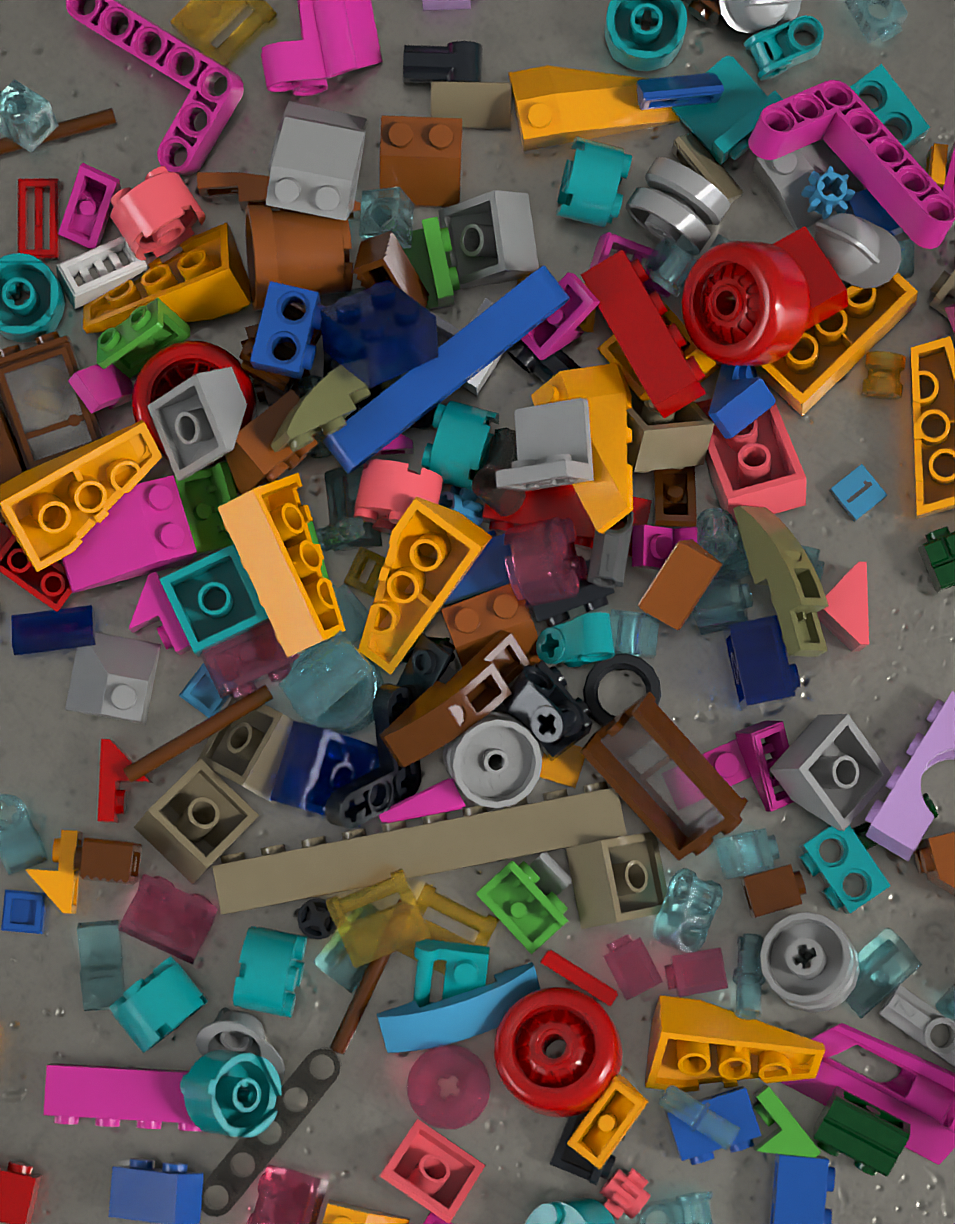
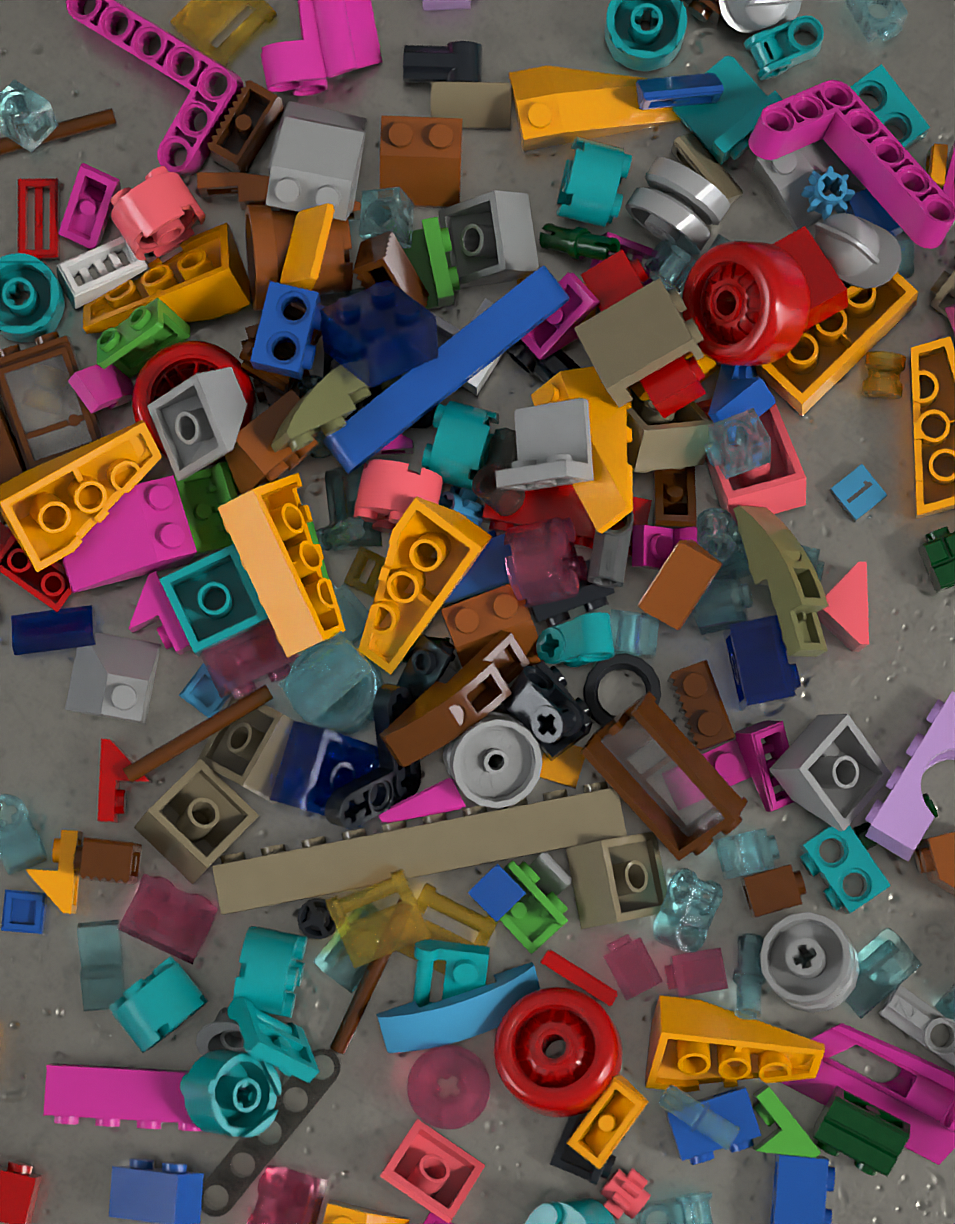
none -> reddish brown brick [207,80,284,173]
none -> teal plate [227,996,319,1083]
none -> light orange slope [280,203,335,290]
none -> blue slope [468,864,526,922]
none -> dark green pin [539,223,621,261]
none -> dark tan panel [574,278,704,408]
none -> reddish brown brick [667,660,735,752]
none -> clear light blue brick [705,408,771,479]

